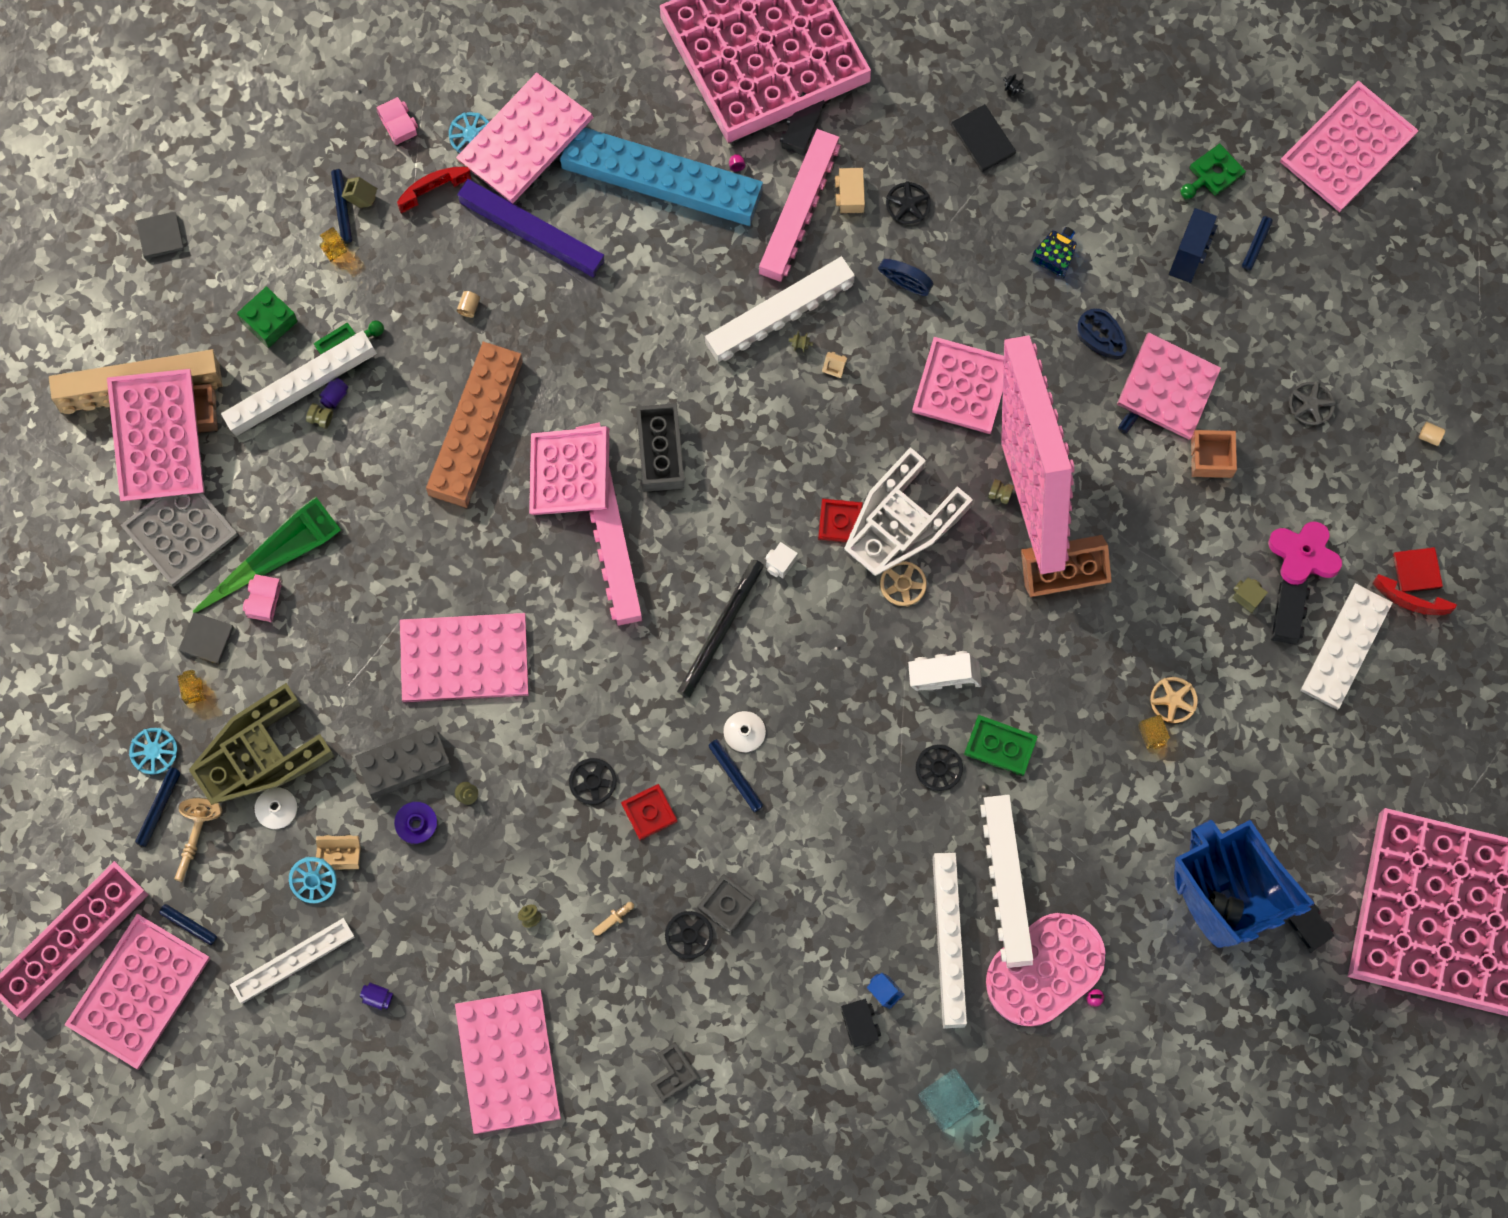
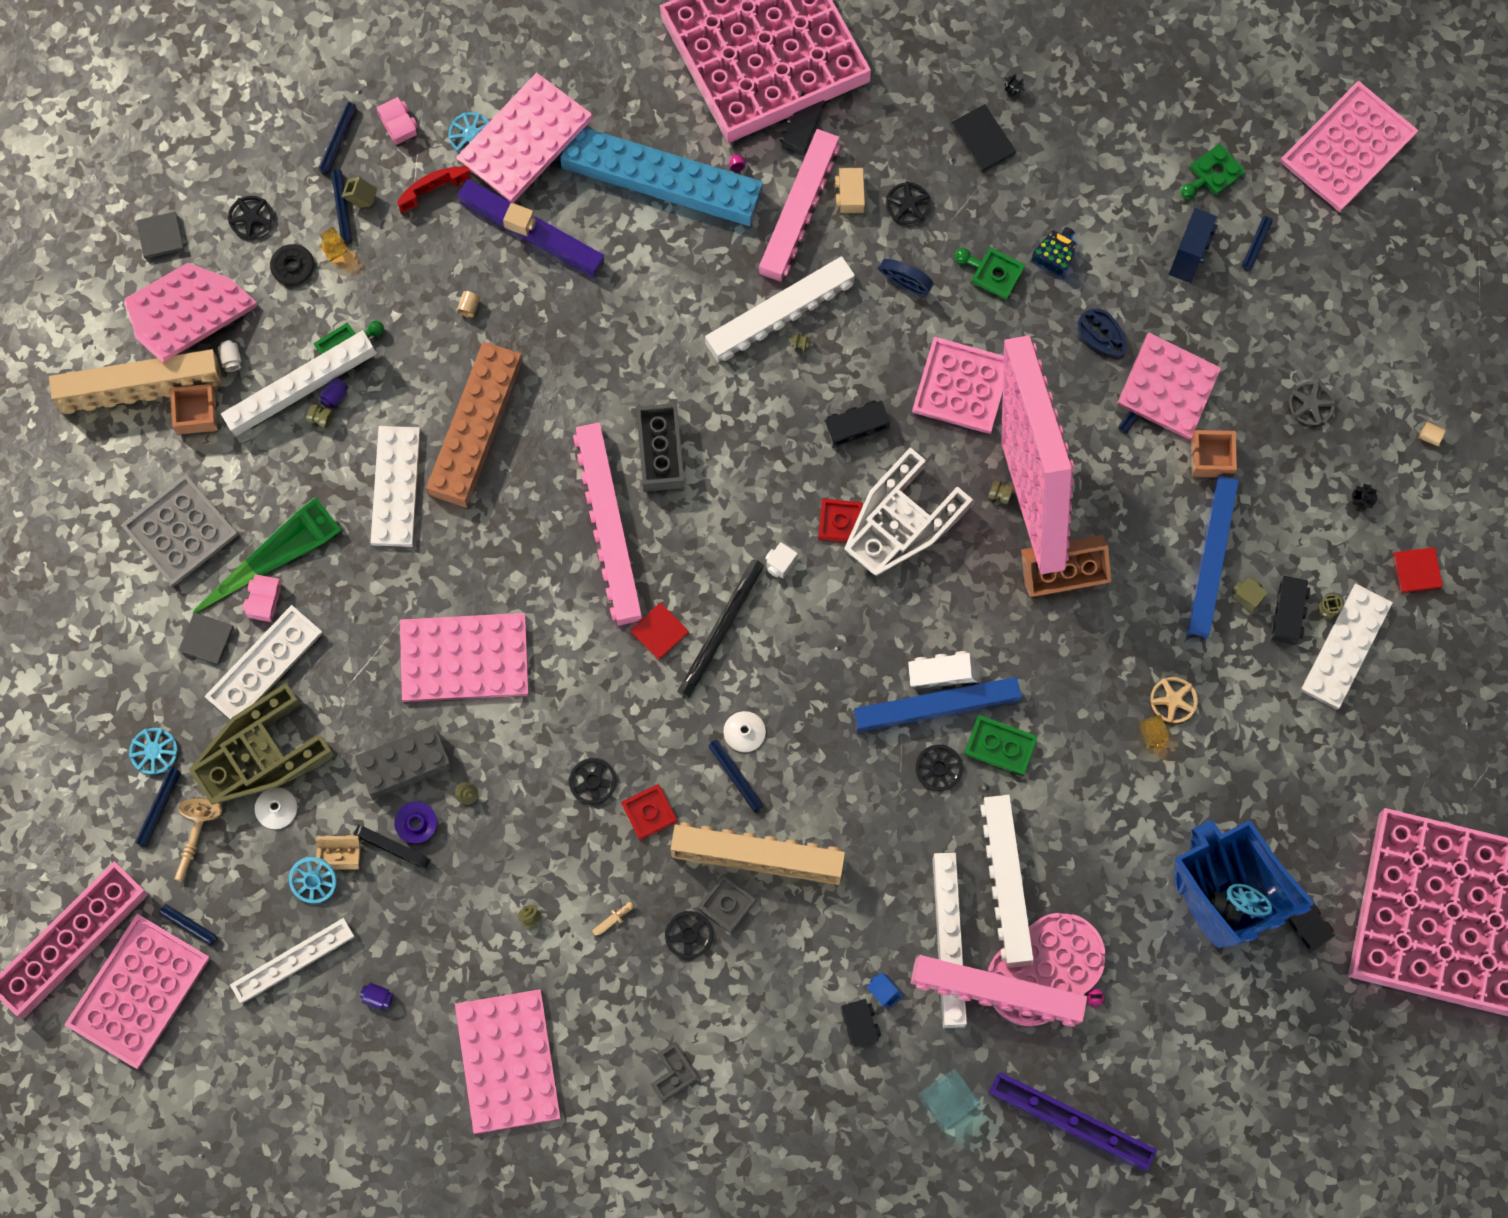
bright pink plate [107,369,205,502] -> none
clear yellow brick [177,670,206,705] -> none
green brick [237,286,298,348] -> none
bright pink plate [529,426,610,515] -> none
tan tile [822,352,847,378] -> none
tan wheel [880,561,927,607] -> none
dark pink plant [1268,522,1342,585] -> none
red slope [1372,574,1457,615] -> none
none -> bright pink plate [124,263,257,363]
none -> white plate [205,605,323,719]
none -> white brick [217,340,242,372]
none -> black wheel [228,196,273,238]
none -> black wheel [270,244,314,285]
none -> dark blue axle [318,102,356,174]
none -> black beam [353,824,431,870]
none -> white plate [371,426,420,547]
none -> tan brick [503,203,536,236]
none -> red tile [630,602,689,660]
none -> tan brick [671,823,845,885]
none -> black brick [824,400,890,448]
none -> blue tile [854,677,1023,733]
none -> bright pink brick [910,955,1087,1027]
none -> green plate [955,247,1025,300]
none -> dark purple tile [988,1072,1157,1172]
none -> blue tile [1186,475,1239,639]
none -> medium azure wheel [1227,884,1272,919]
none -> olive wheel [1318,594,1343,619]
none -> black gear [1352,484,1378,510]

